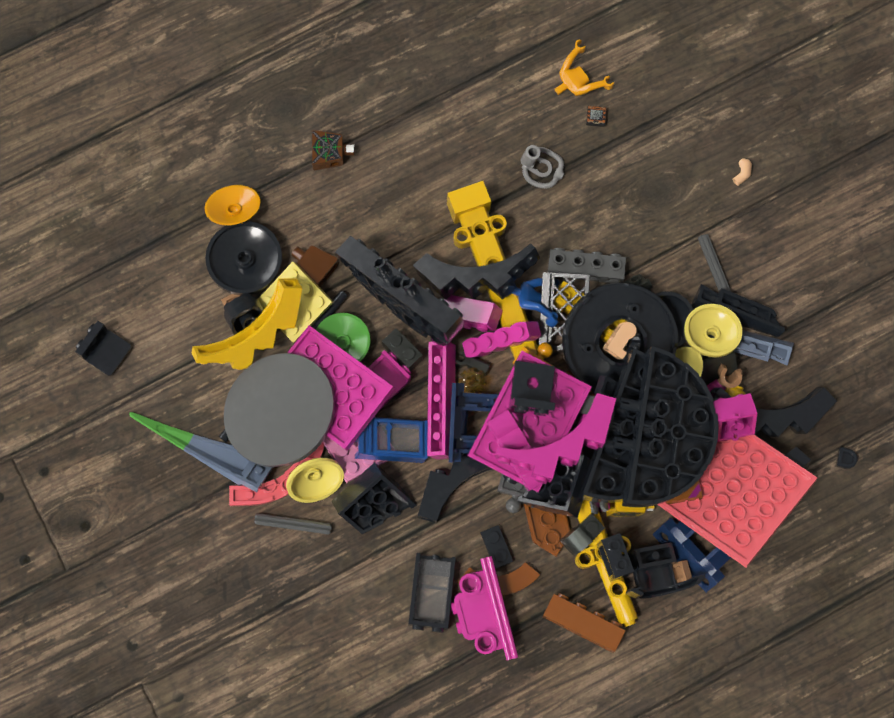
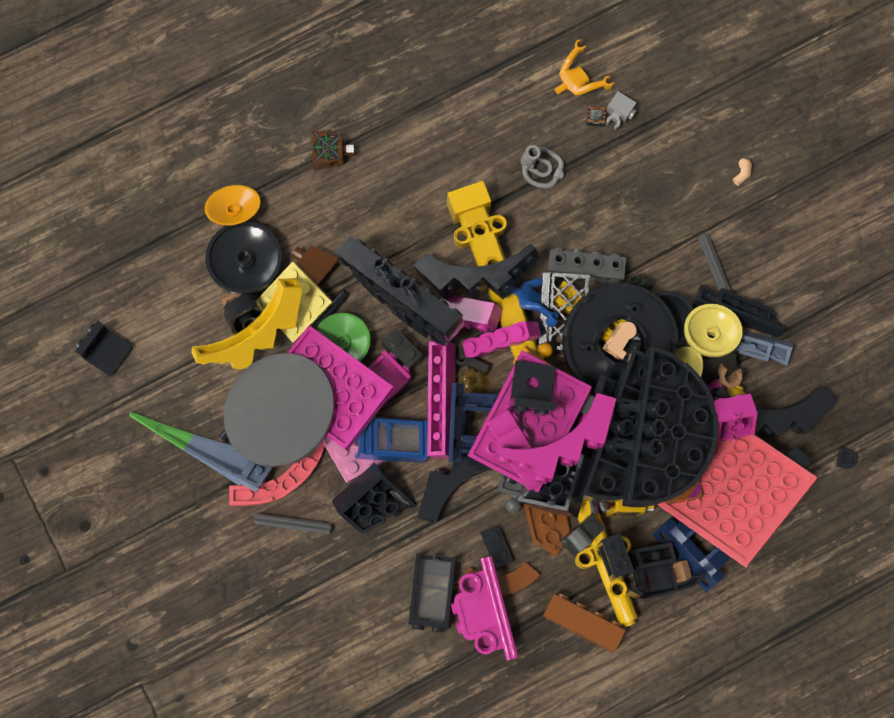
light yellow dish [286,458,344,503] -> none
none -> light grey brick [606,91,637,130]

